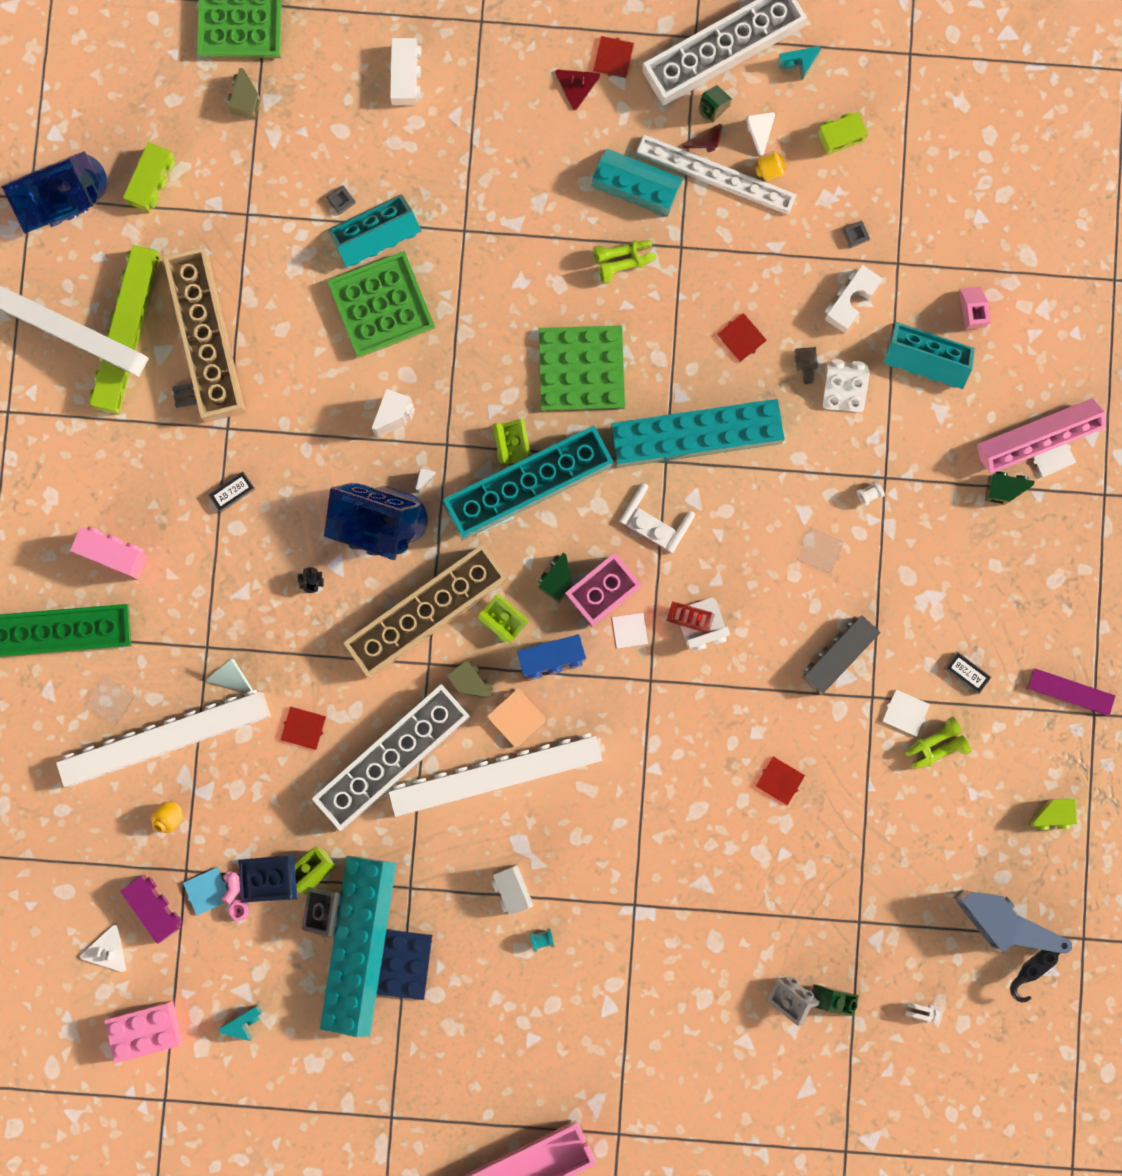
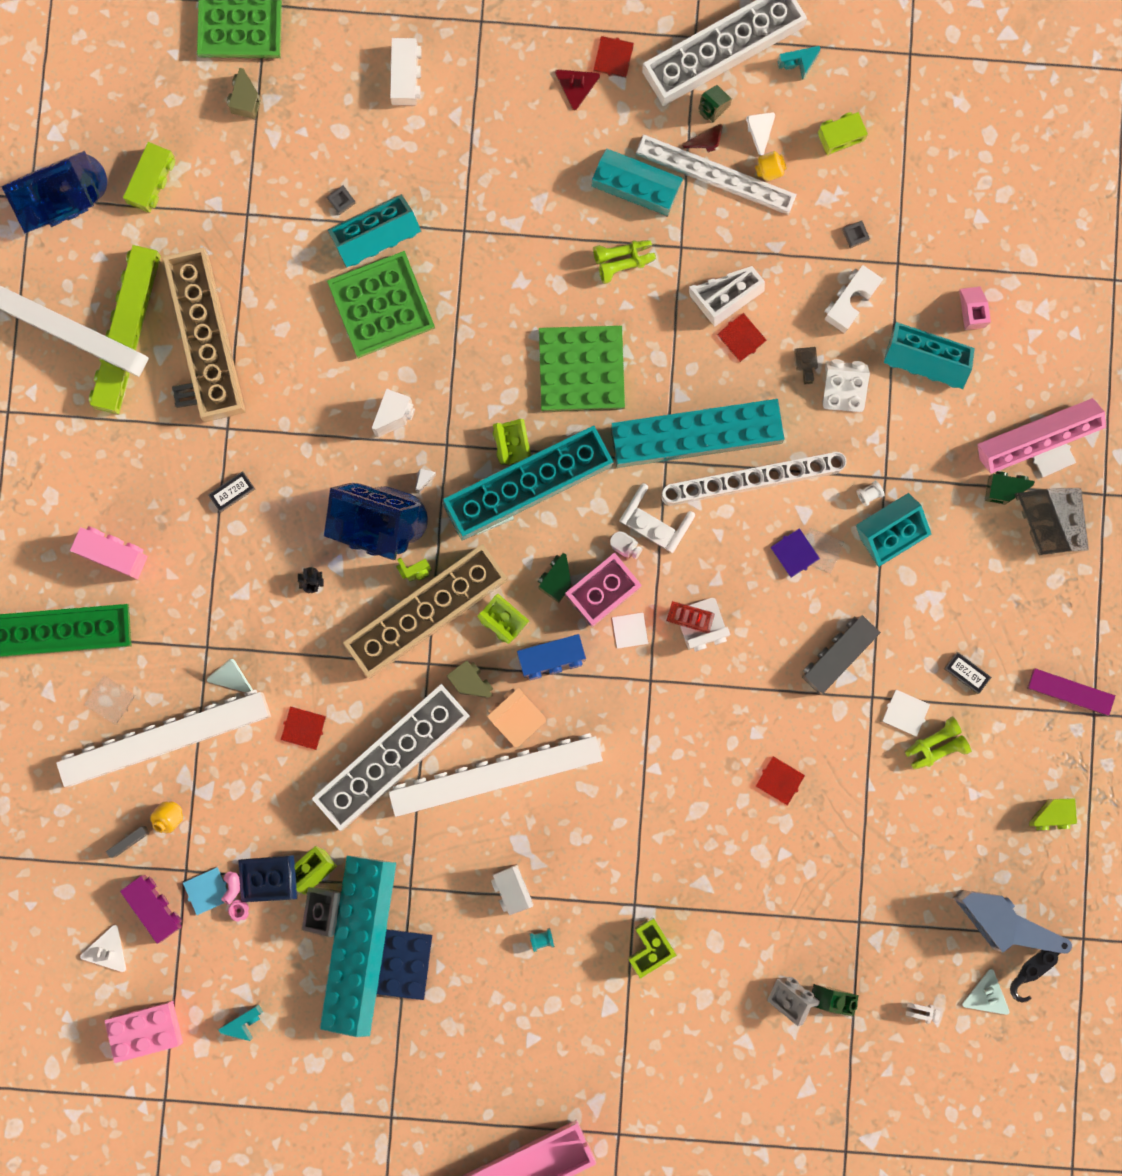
none -> dark grey tile [106,826,149,858]
none -> lime bracket [396,557,432,582]
none -> white arm [610,532,642,559]
none -> lime brick [628,917,677,979]
none -> white beam [661,452,846,506]
none -> white wedge [689,266,765,327]
none -> dark purple piece [771,528,820,578]
none -> teal slope [855,493,932,567]
none -> light aqua piece [962,969,1010,1015]
none -> clear smoke wedge [1014,488,1089,556]

